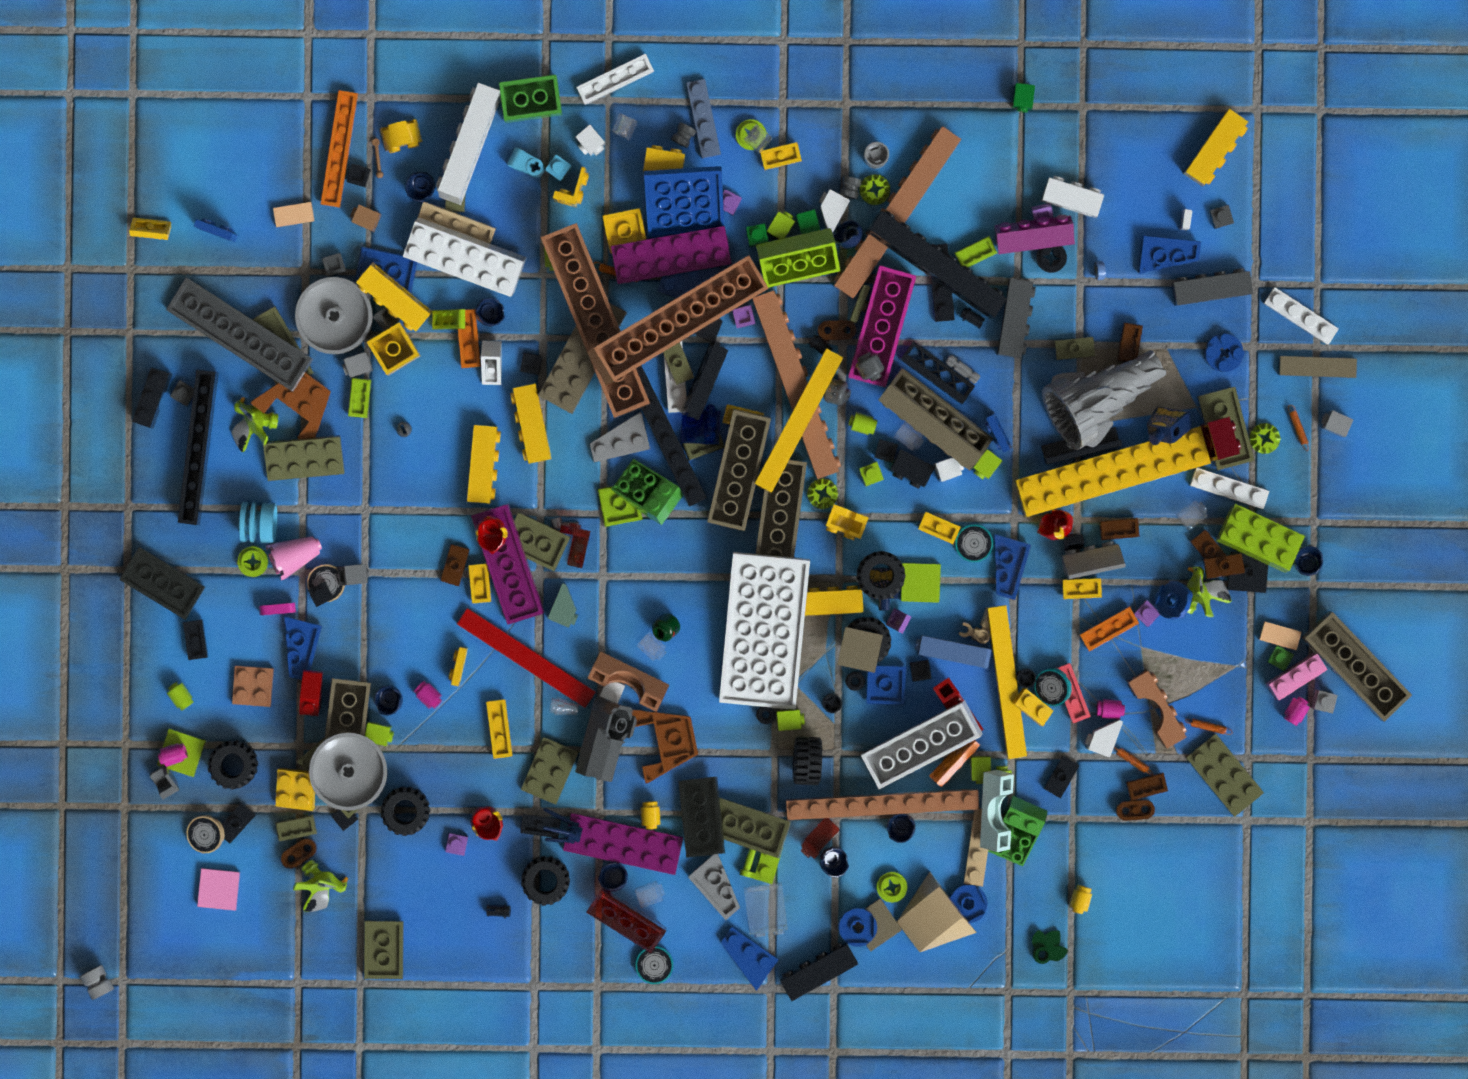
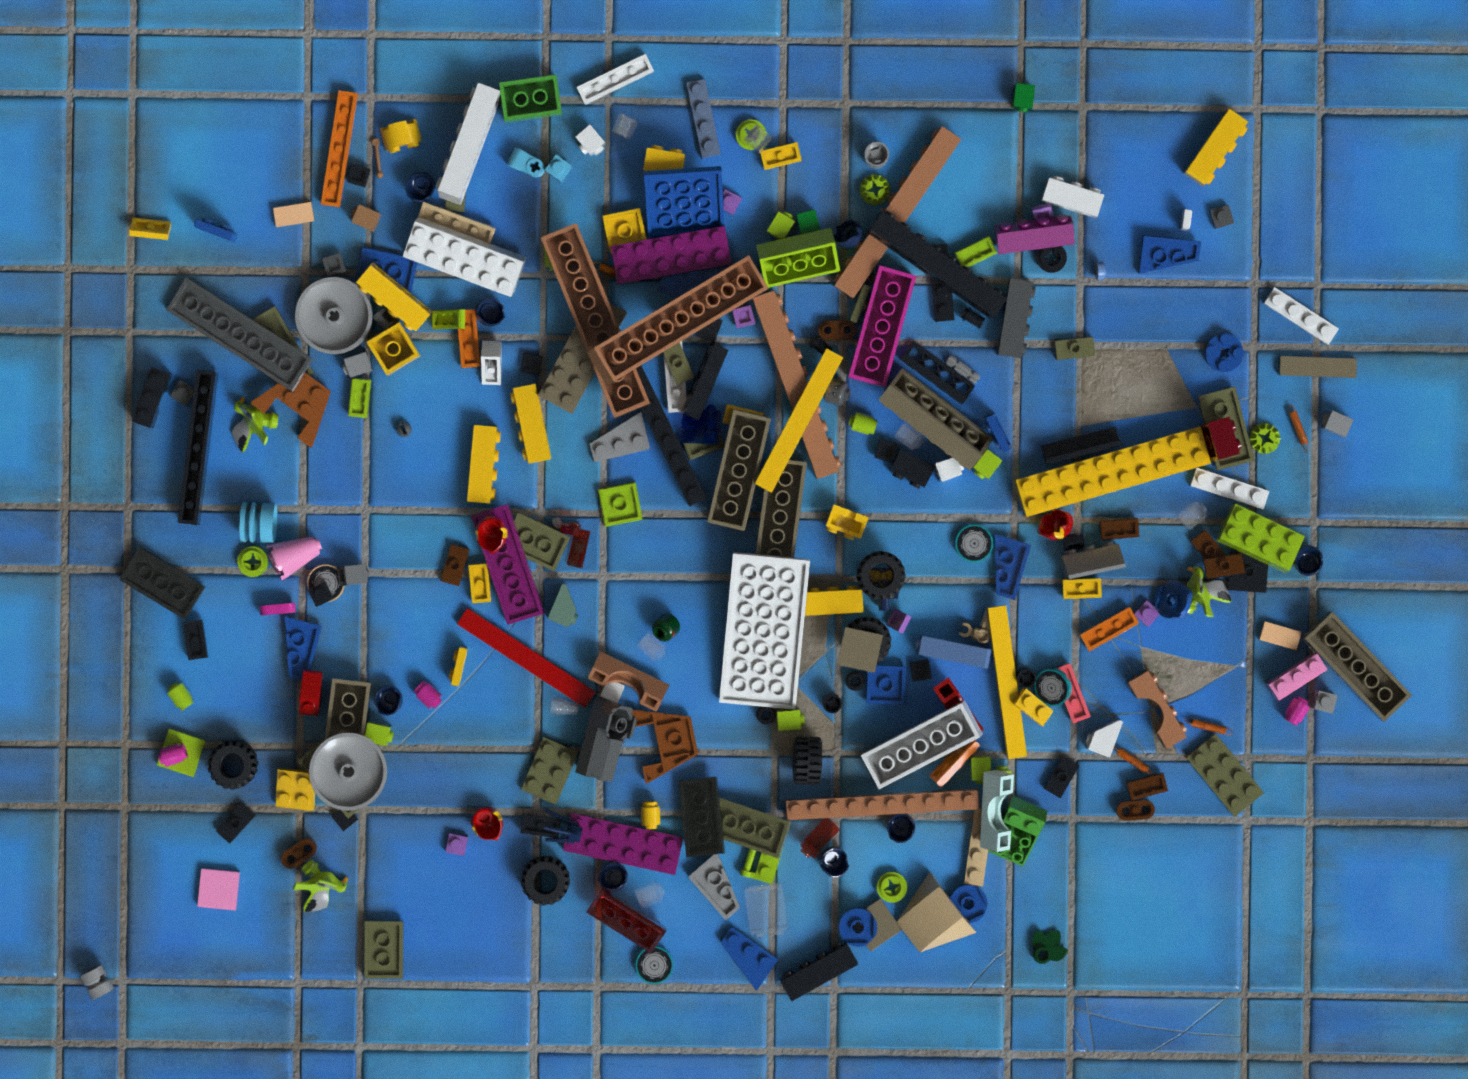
dark grey panel [149,765,179,800] -> none
tile [186,815,225,853] -> none
nougat plate [232,666,274,707] -> none
olive plate [263,435,345,481] -> none
olive plate [275,815,317,841] -> none
black tyre [381,786,430,836] -> none
yellow plate [486,699,513,759] -> none
black pin [486,903,511,919] -> none
yellow bracket [553,166,589,208] -> none
bright green slope [611,459,683,525] -> none
dark grey wheel [671,122,696,148] -> none
green brick [746,224,768,248] -> none
lime gear [807,478,838,509] -> none
white slope [819,190,850,233] -> none
dark grey wheel [839,176,862,199] -> none
dark grey head [855,352,884,382] -> none
lime brick [859,462,884,487] -> none
lime tile [901,563,941,603] -> none
yellow plate [918,512,961,544] -> none
light grey cone [1042,350,1166,450] -> none
yellow brick [1069,885,1092,914] -> none
dark pink brick [1096,699,1125,720] -> none
reddish brown plate [1117,322,1143,362] -> none
dark blue torso [1147,406,1192,445] -> none
dark grey brick [1172,268,1253,306] -> none
bright green plate [1267,645,1294,671] -> none

